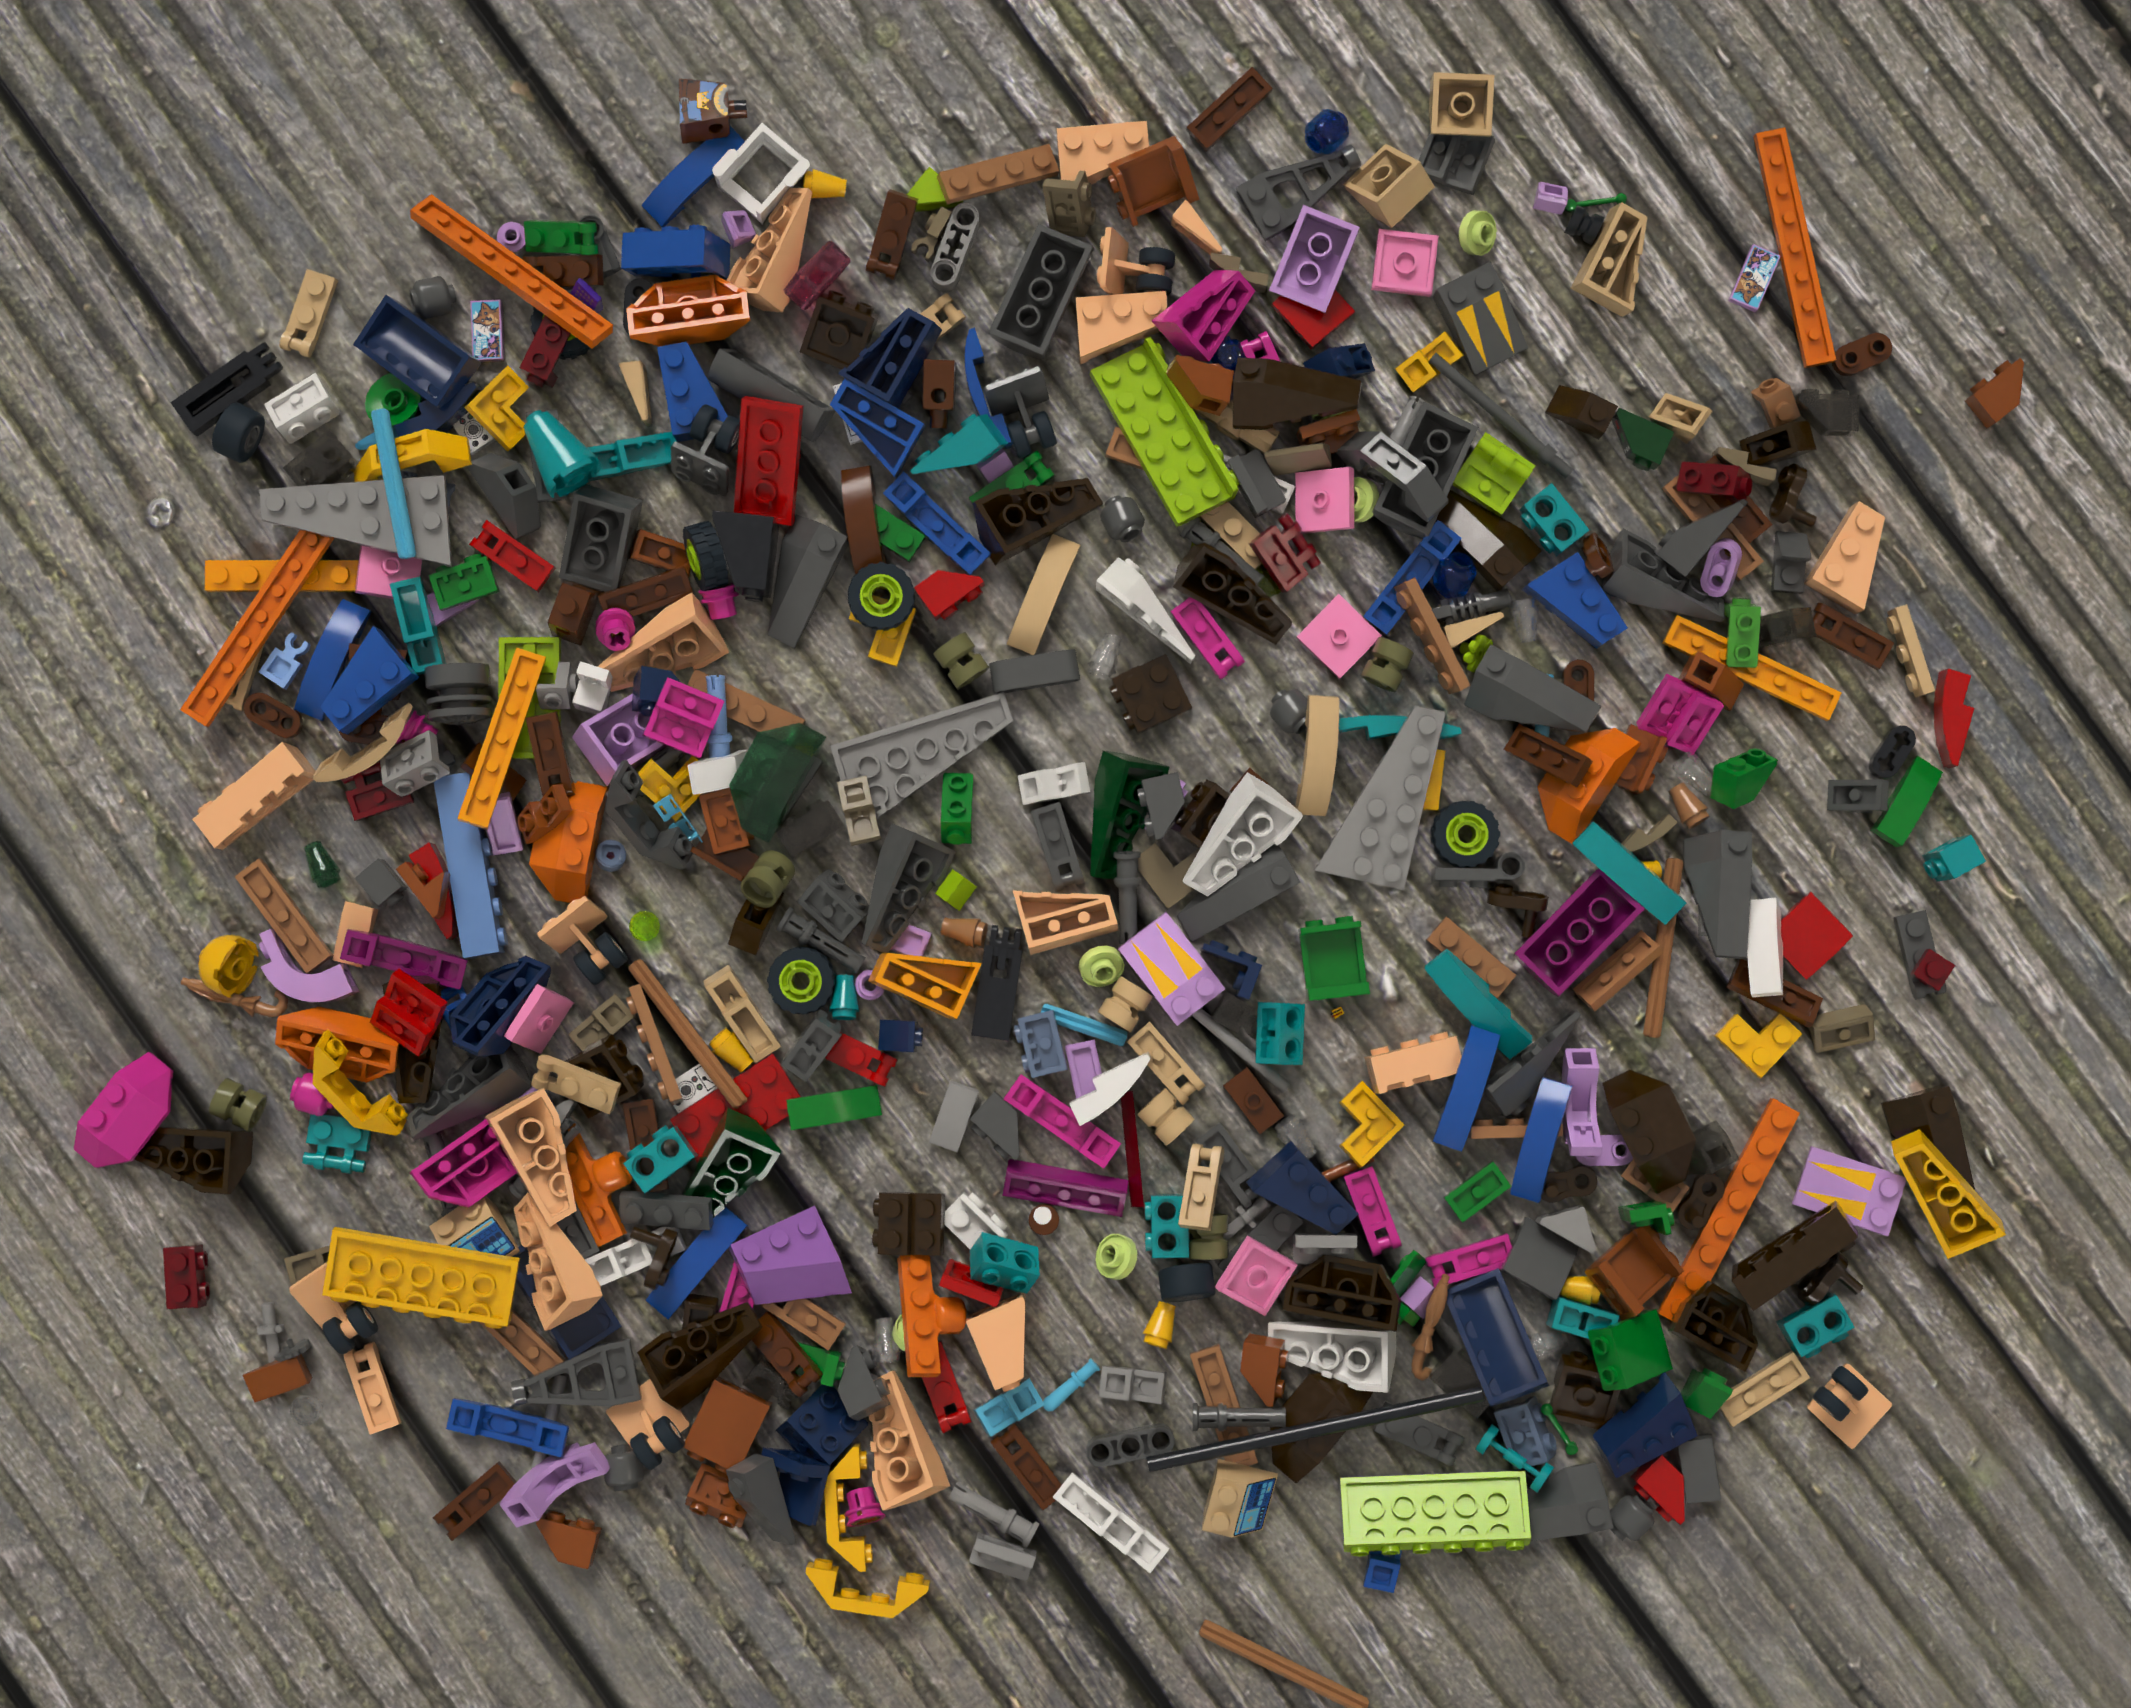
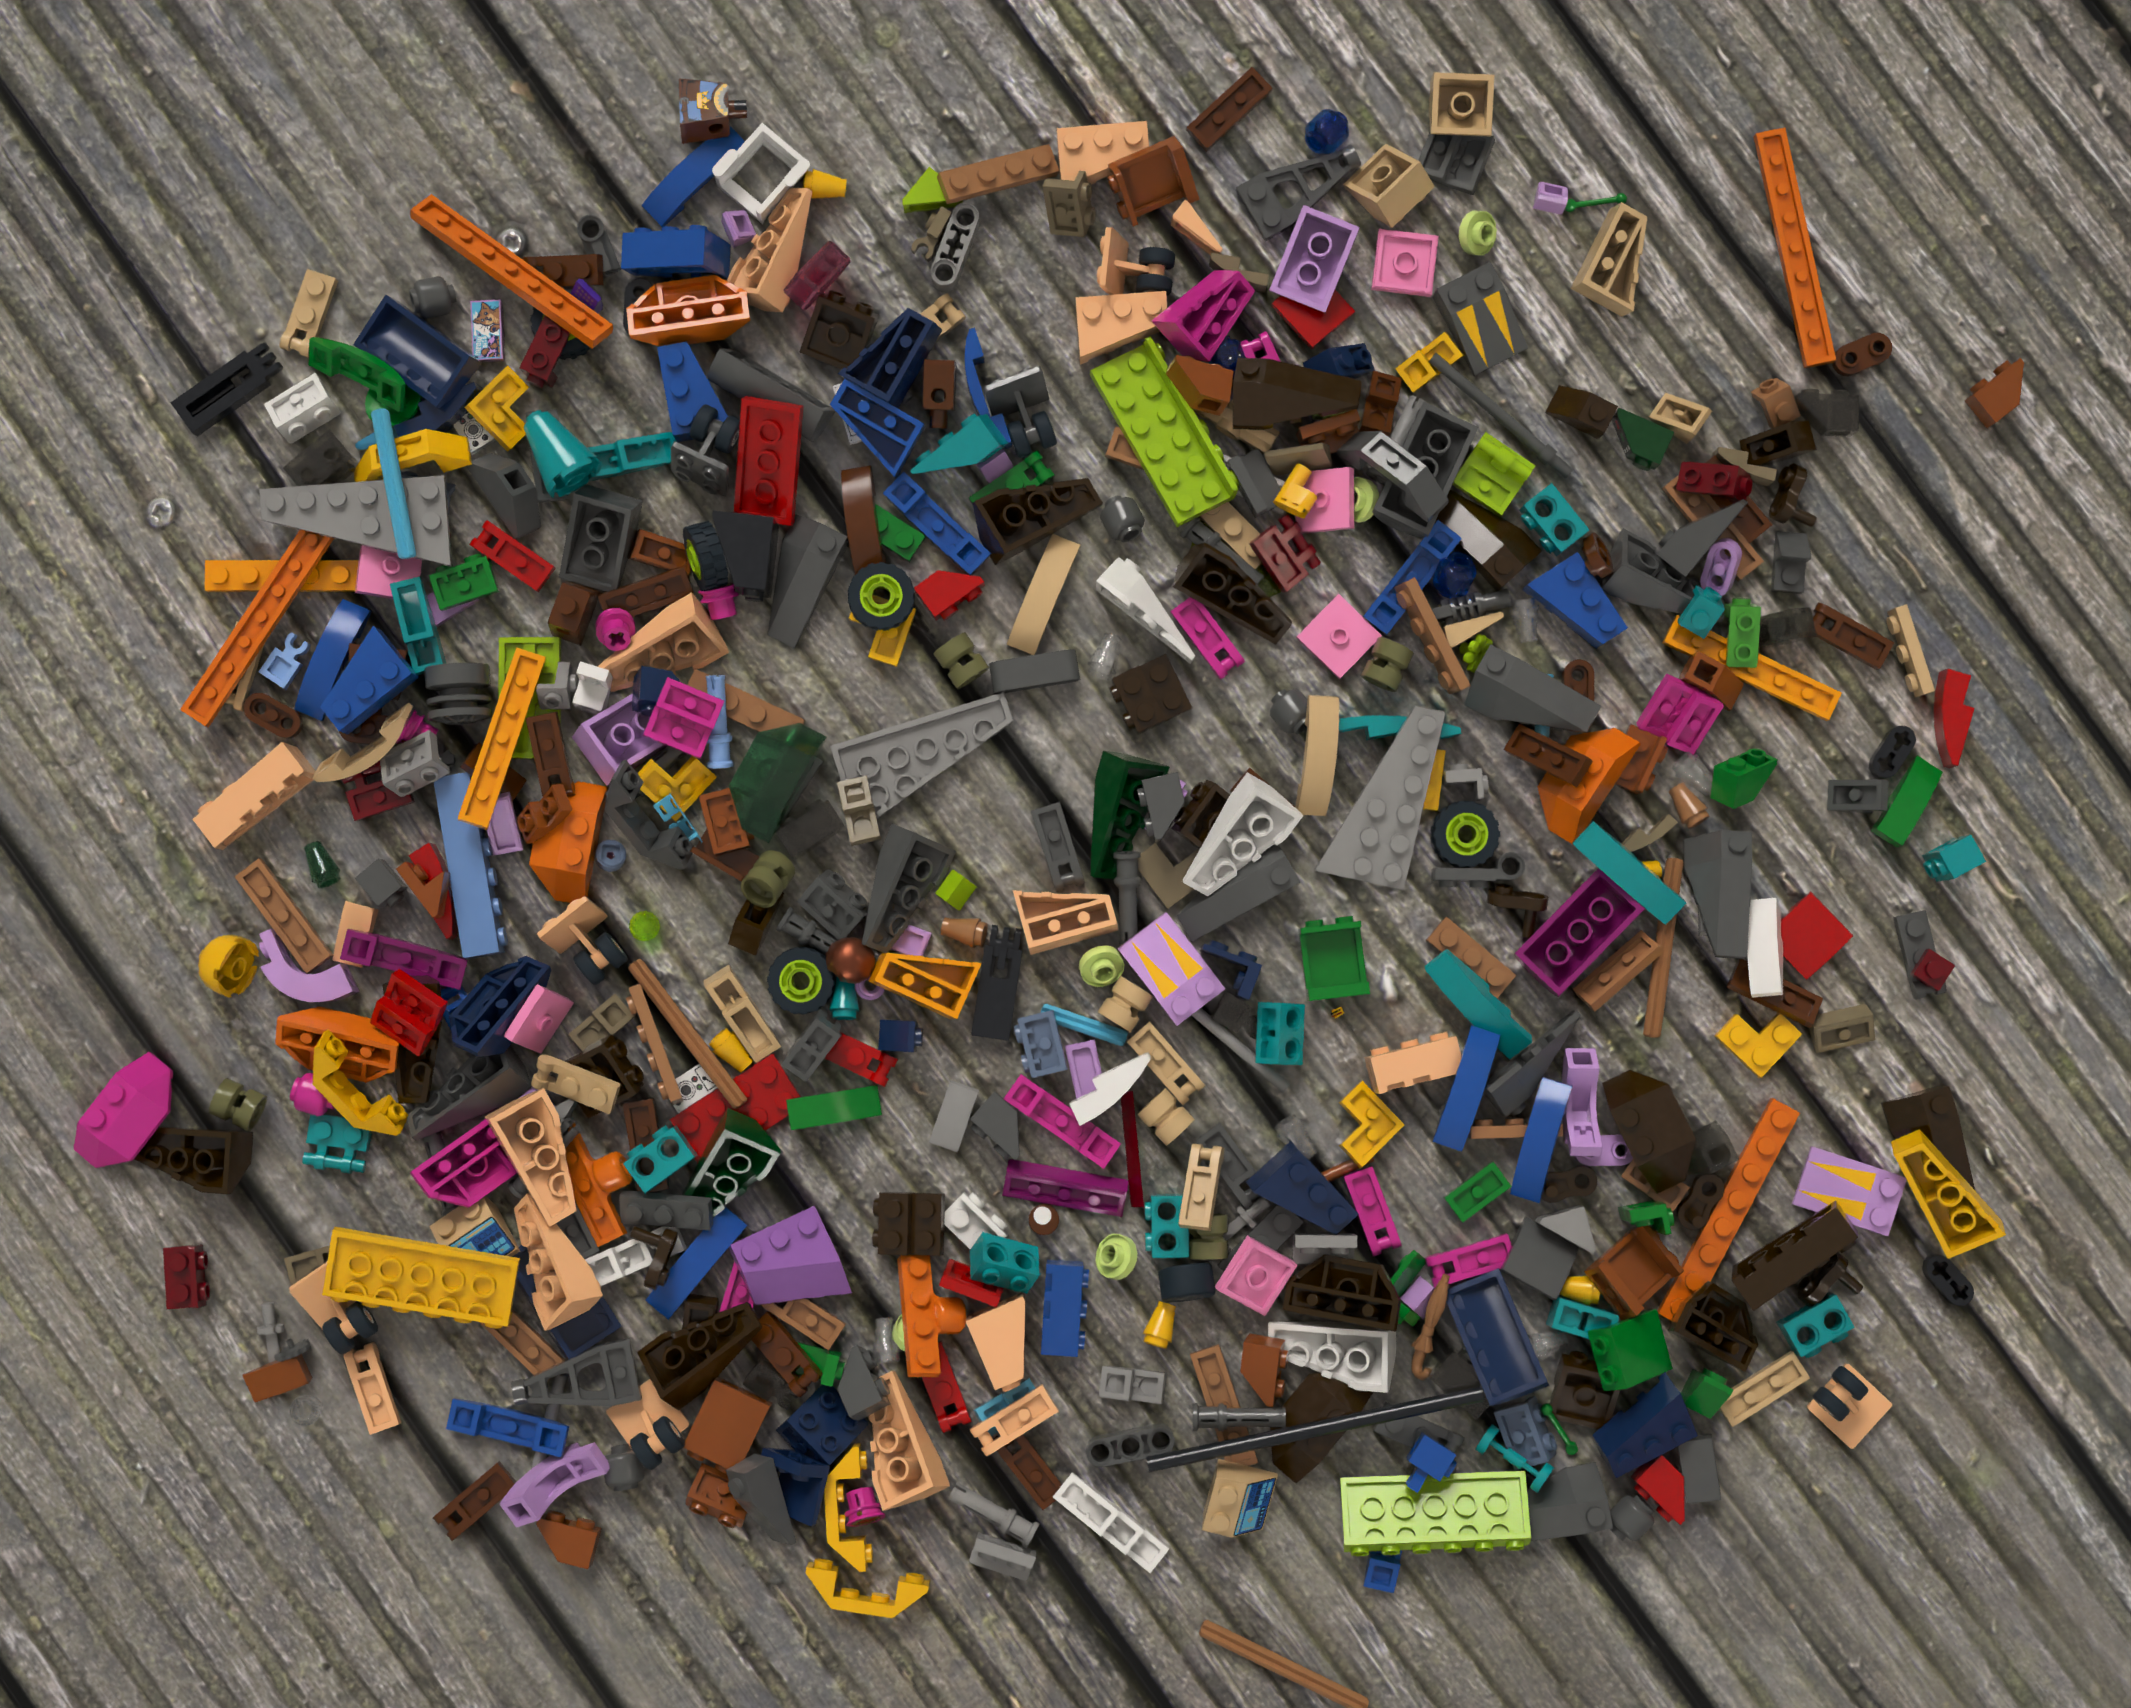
medium nougat piece [181,977,288,1018] -> none
black wheel [212,402,265,463] -> none
lavender plate [497,222,525,253] -> none
green plate [524,220,599,255] -> none
tan slope [619,361,652,426] -> none
white slope [687,750,754,795] -> none
reddish brown plate [866,189,919,280] -> none
green bracket [941,773,973,845] -> none
dark grey brick [988,224,1094,359] -> none
white slope [1018,762,1090,805] -> none
medium azure piece [1043,1358,1101,1411] -> none
reddish brown plate [1223,1067,1284,1134] -> none
black wheel [1564,205,1605,245] -> none
tile [1728,244,1780,312] -> none
light nougat wedge [1804,501,1885,615] -> none
none -> green slope [308,337,405,412]
none -> copper hair [826,937,876,984]
none -> light nougat plate [970,1384,1059,1456]
none -> blue wedge [1041,1260,1089,1357]
none -> yellow piece [1273,463,1317,519]
none -> reddish brown slope [1359,370,1402,437]
none -> blue brick [1405,1432,1457,1493]
none -> light grey bracket [1442,764,1489,801]
none -> teal bracket [1677,585,1725,639]
none -> black beam [1922,1254,1974,1306]

